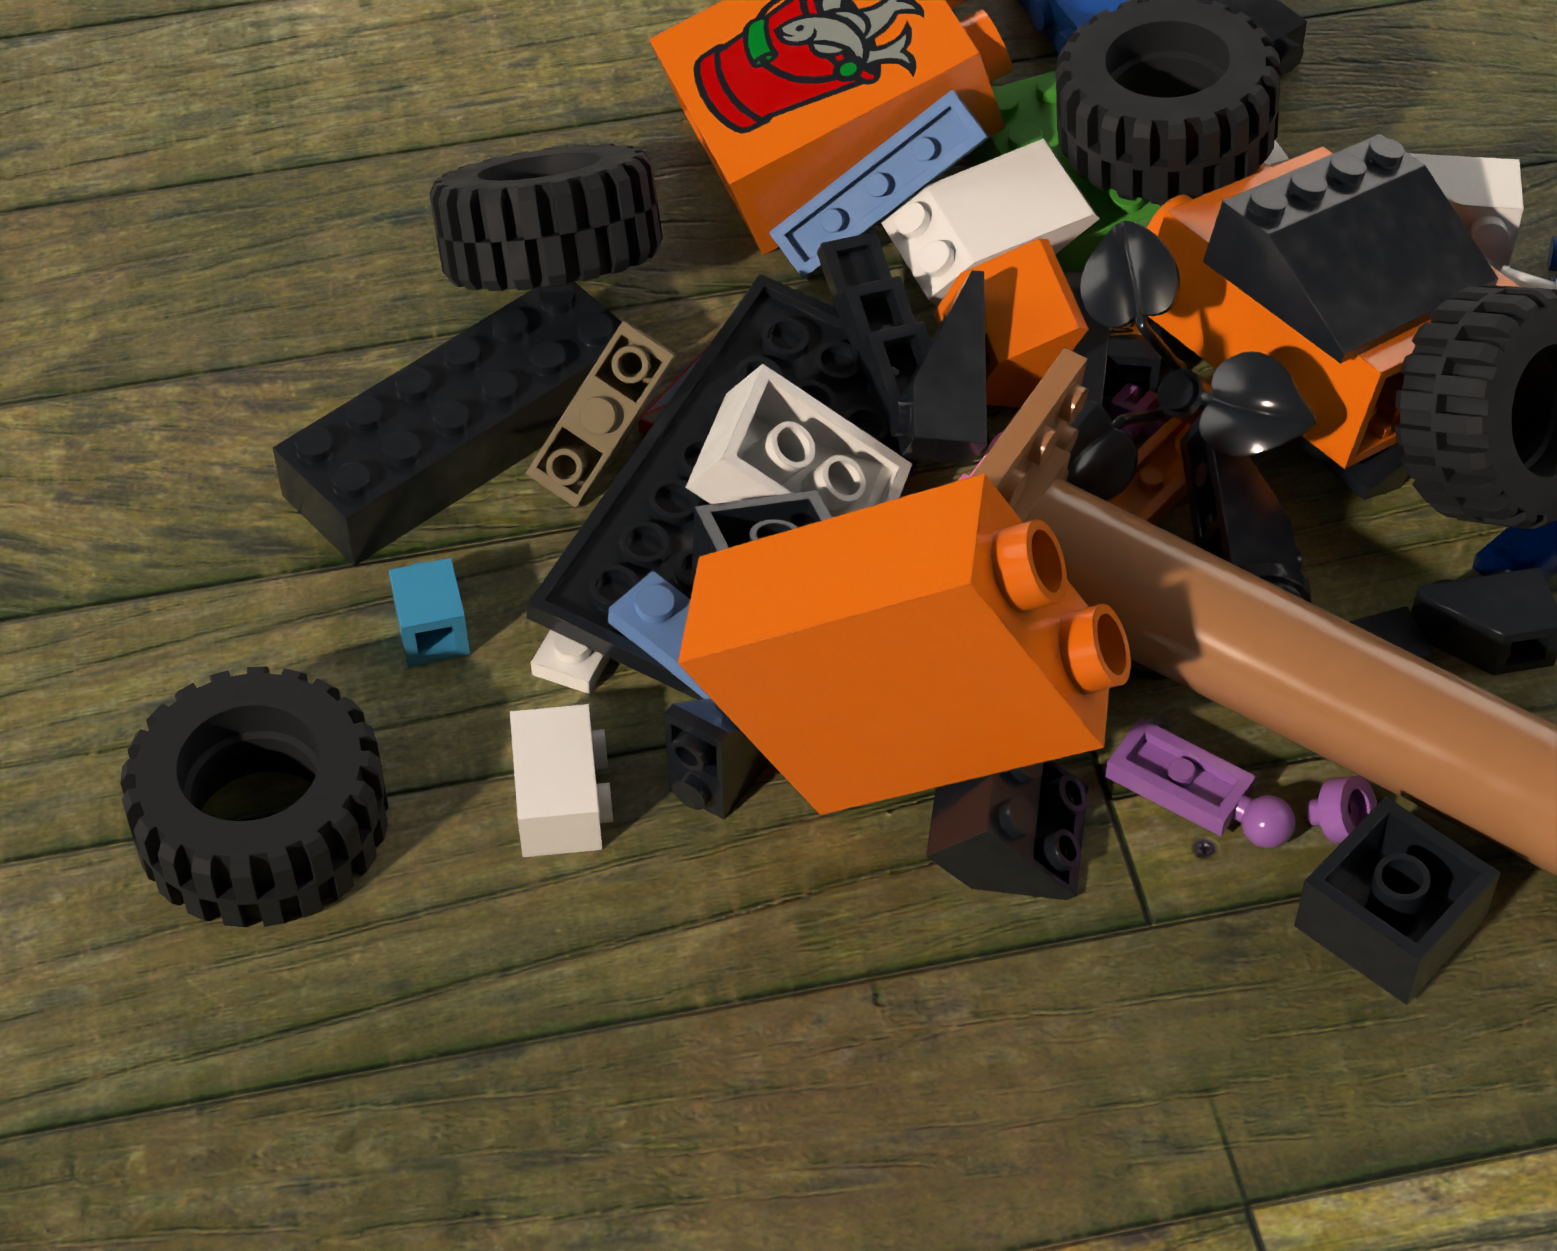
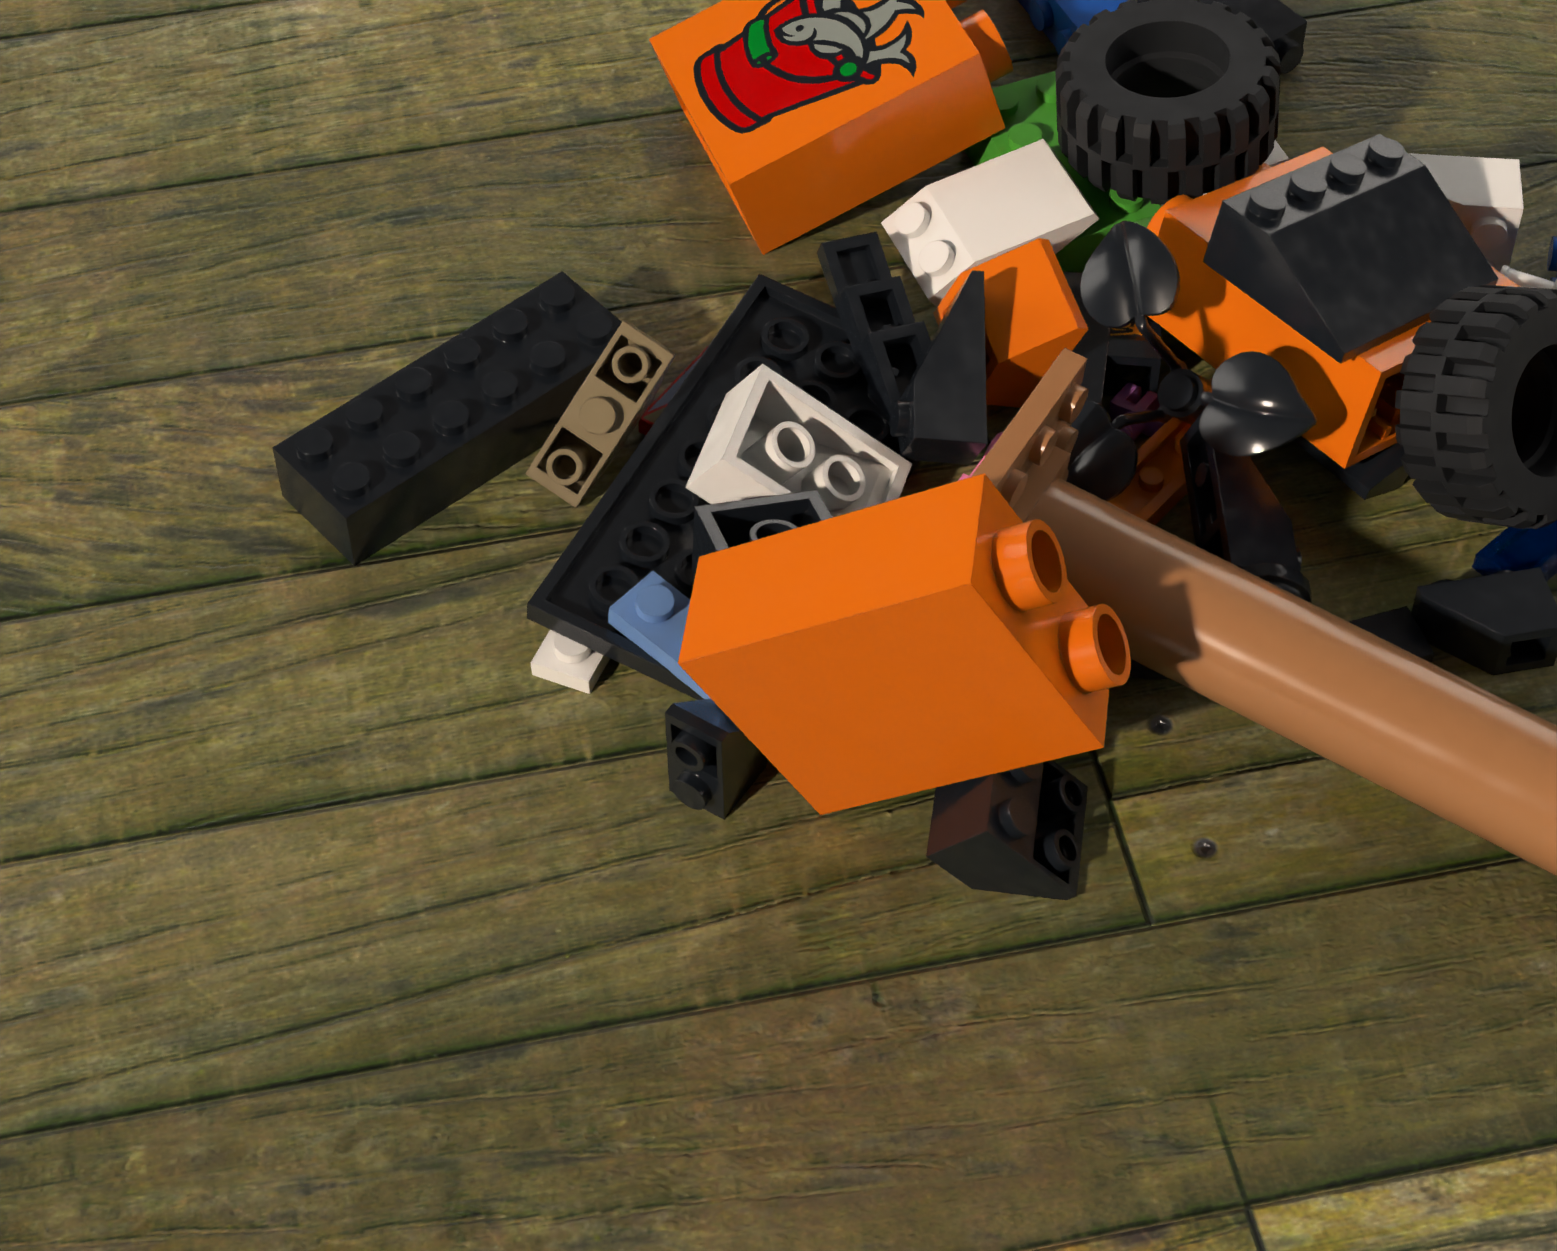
black tyre [120,666,389,927] -> none
dark azure brick [389,558,470,667] -> none
black tyre [430,144,663,291] -> none
white brick [510,704,613,857] -> none
medium blue plate [769,89,990,279] -> none
medium lavender plate [1105,717,1295,849] -> none
black brick [1294,796,1500,1005] -> none
medium lavender tile [1306,776,1377,844] -> none

